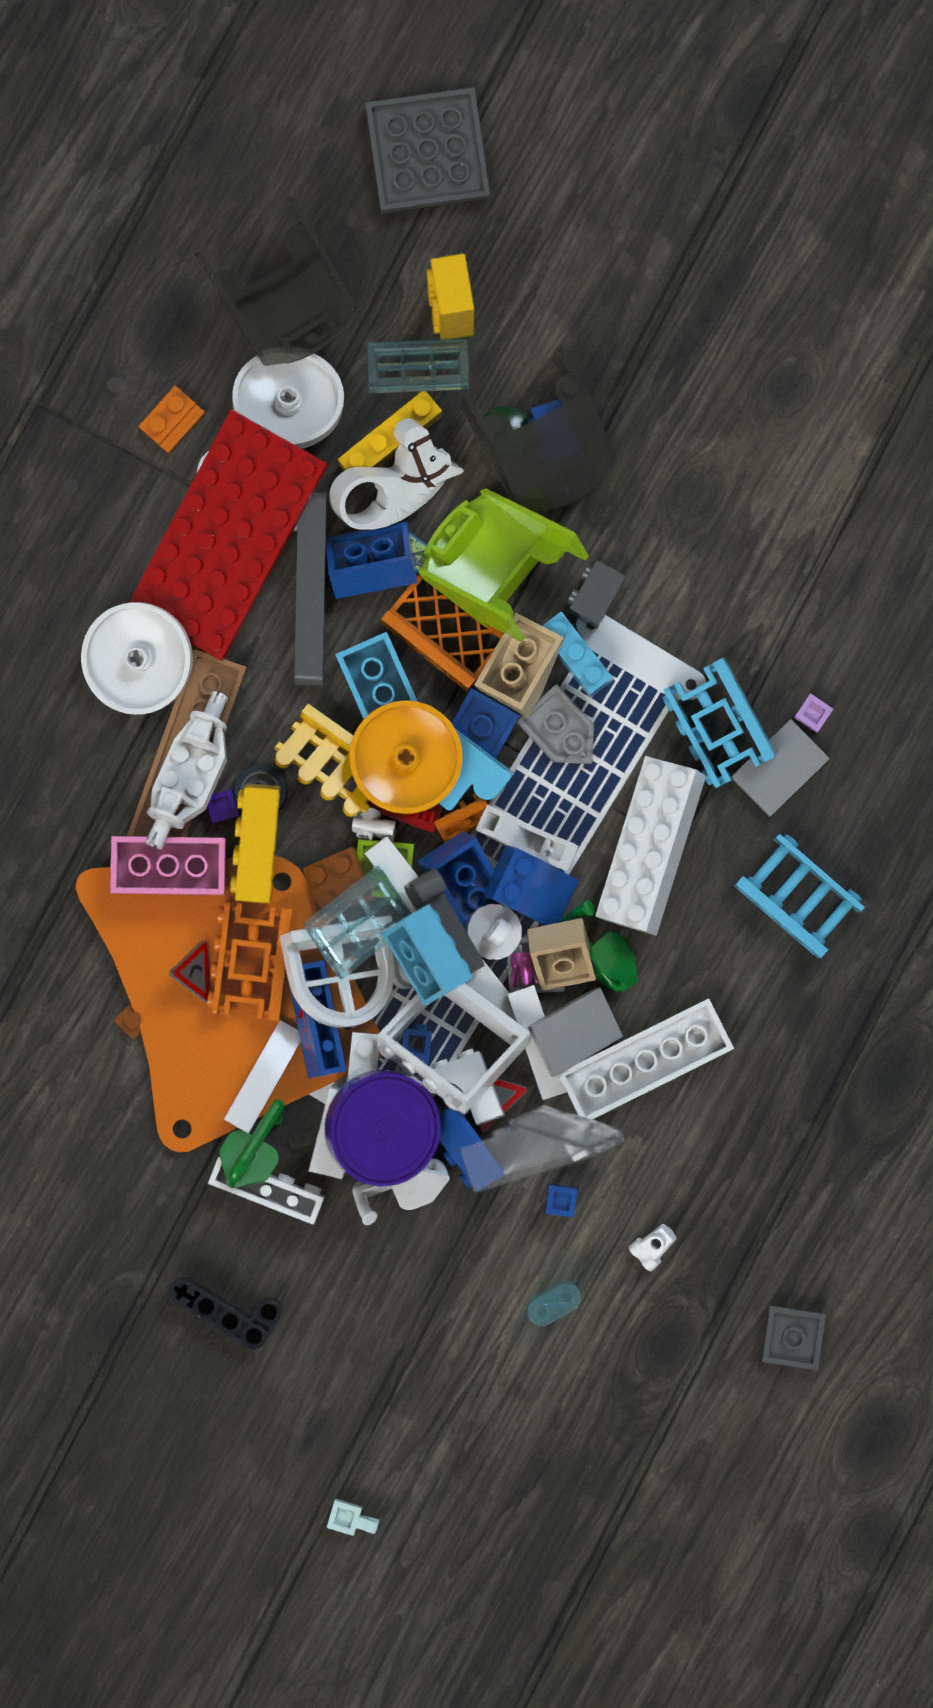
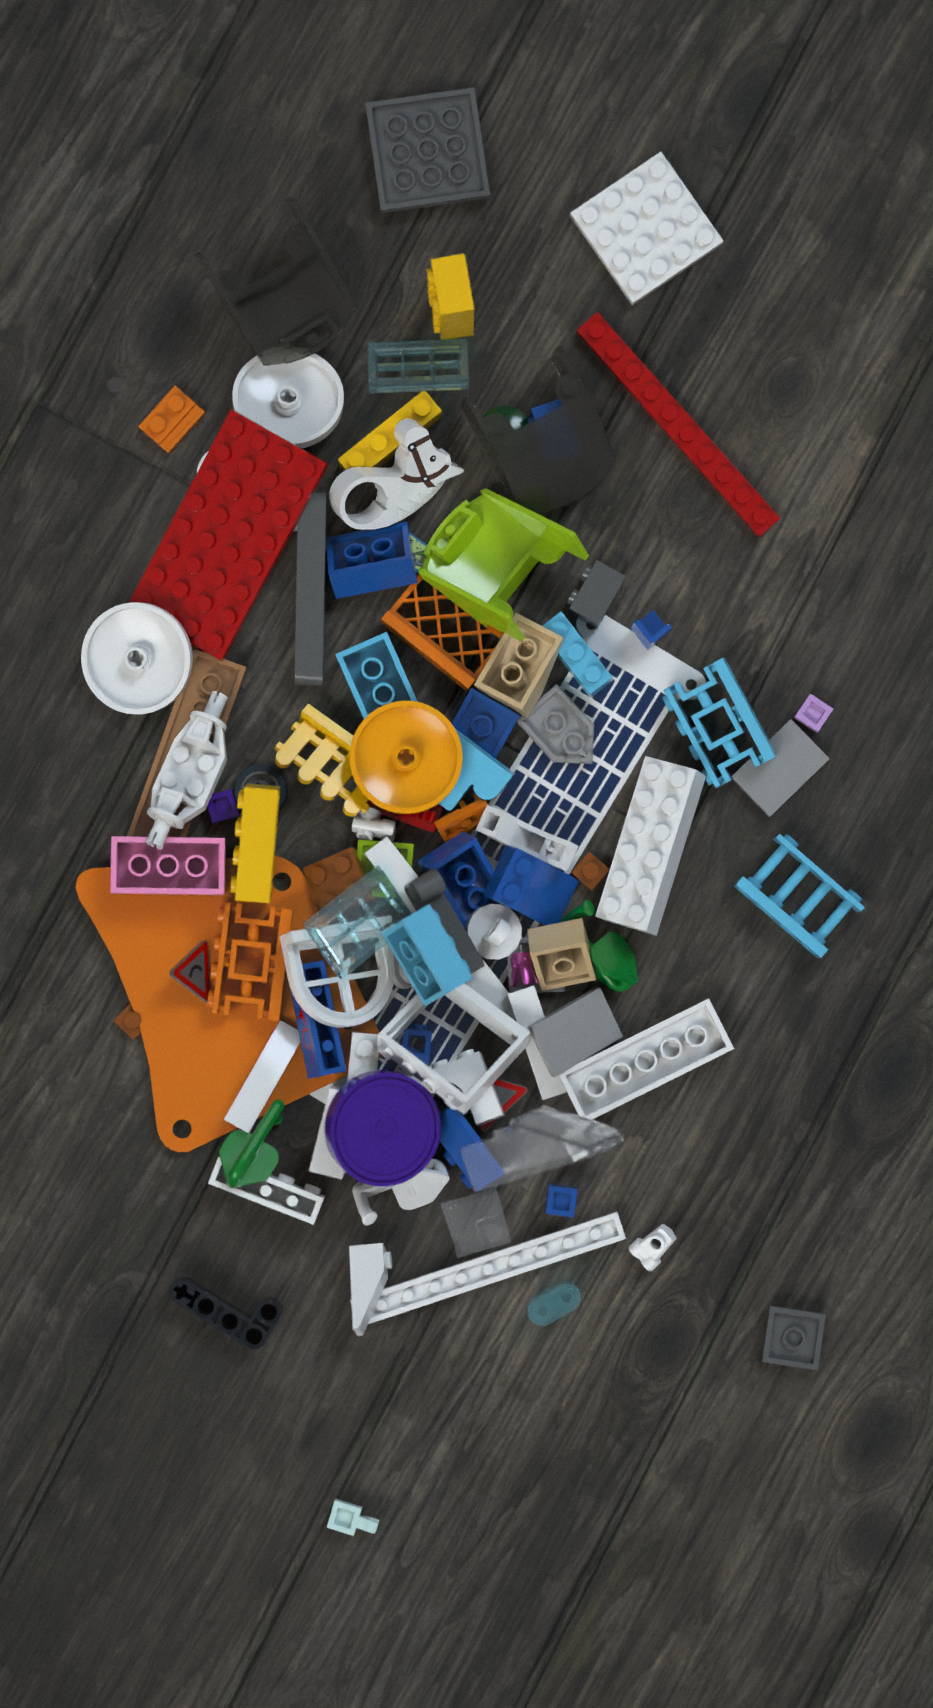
none -> white slope [349,1243,392,1336]
none -> white plate [350,1211,626,1324]
none -> clear plate [441,1188,512,1258]
none -> white plate [570,152,724,305]
none -> dark orange plate [571,852,610,891]
none -> red plate [576,312,780,538]
none -> blue panel [631,610,672,650]

